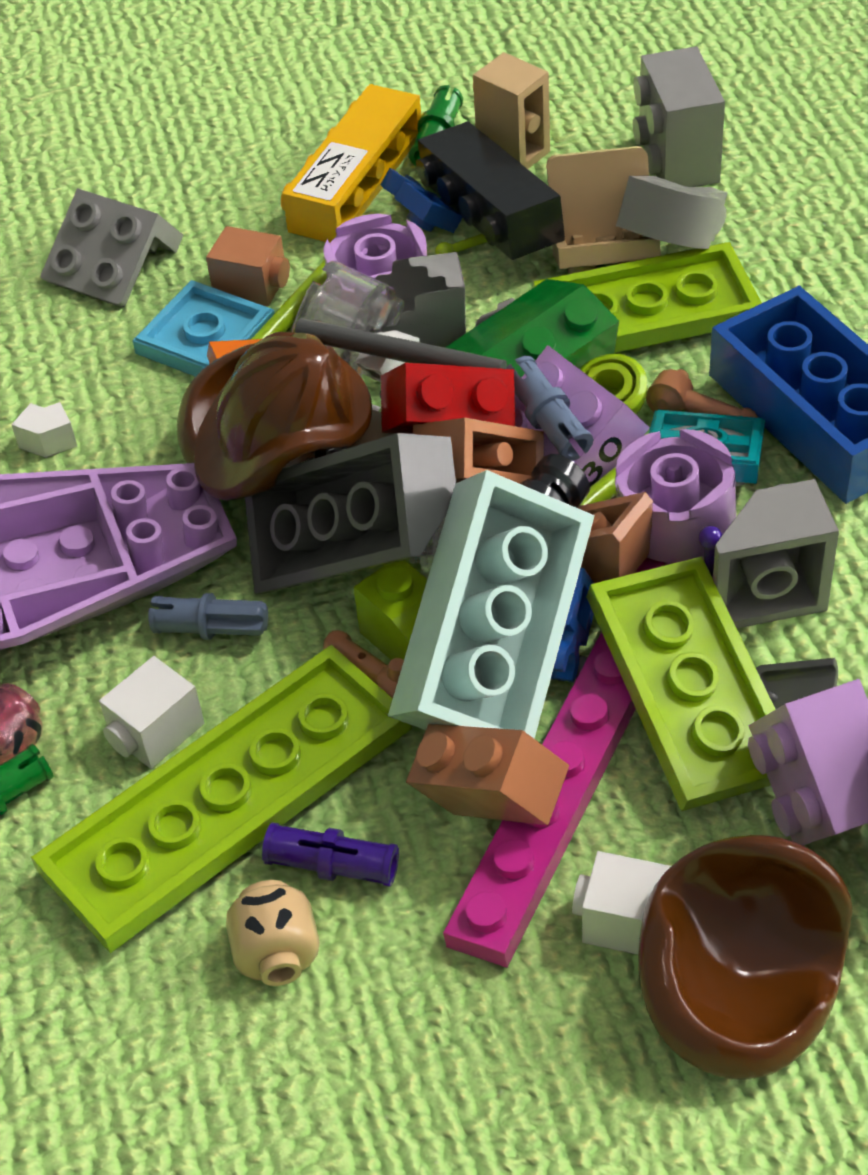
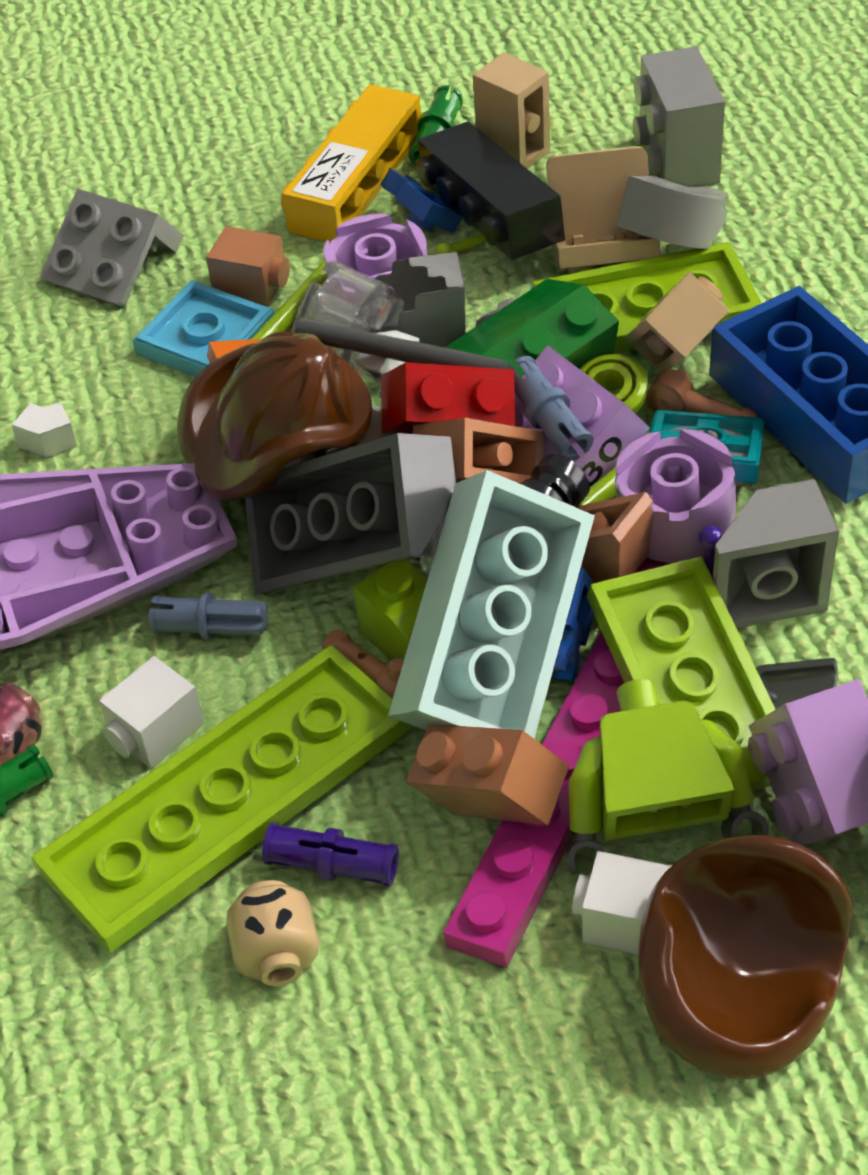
none -> lime torso [566,679,769,874]
none -> tan brick [624,272,730,373]

